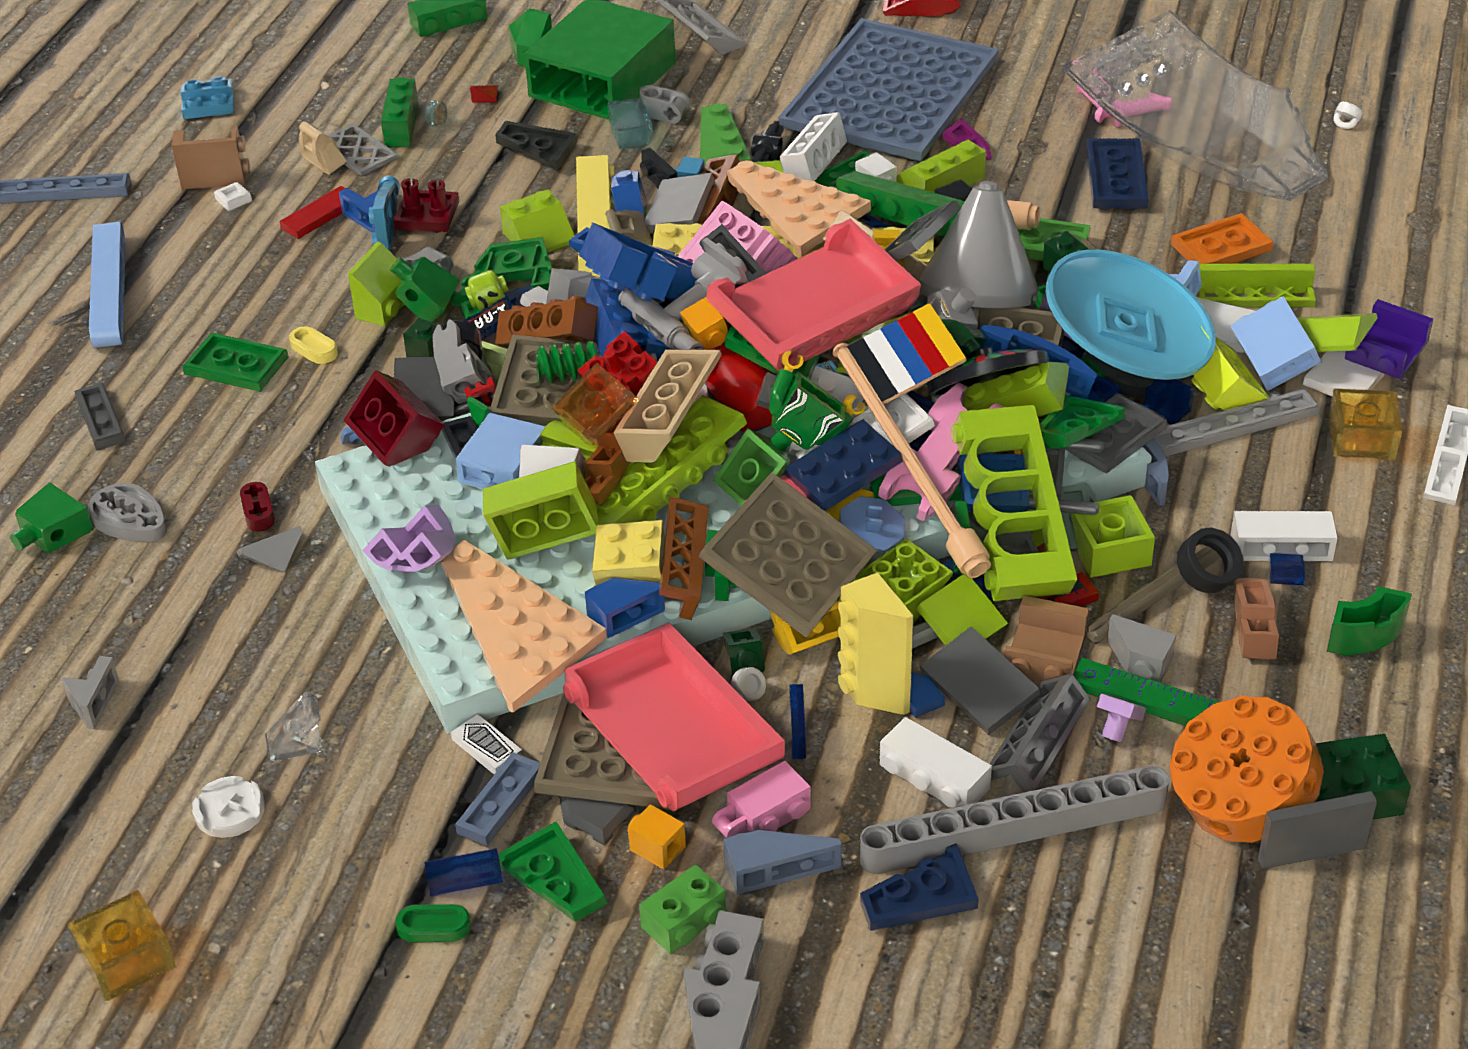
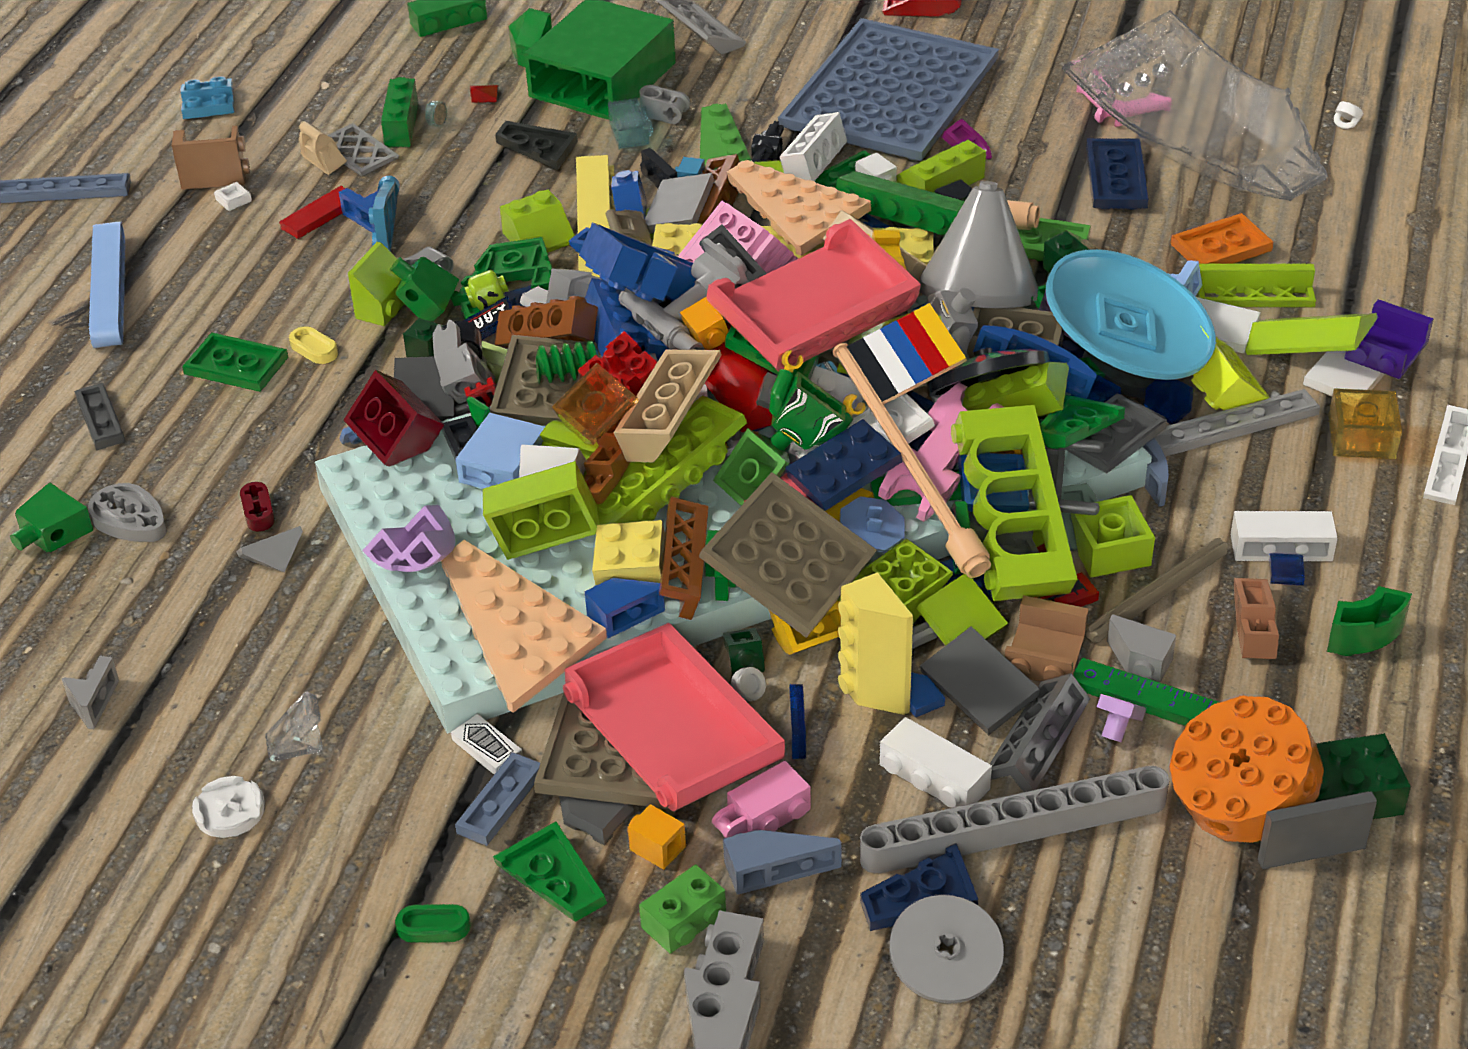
clear yellow brick [67,890,176,1002] -> none
dark red plate [393,178,459,233] -> none
clear blue tile [424,848,503,896] -> none
dark grey tile [884,200,961,261] -> none
dark green plate [941,319,989,360] -> none
black tyre [1177,527,1244,594] -> none
light blue panel [1230,296,1321,391] -> none
none -> light grey piece [889,895,1004,1004]

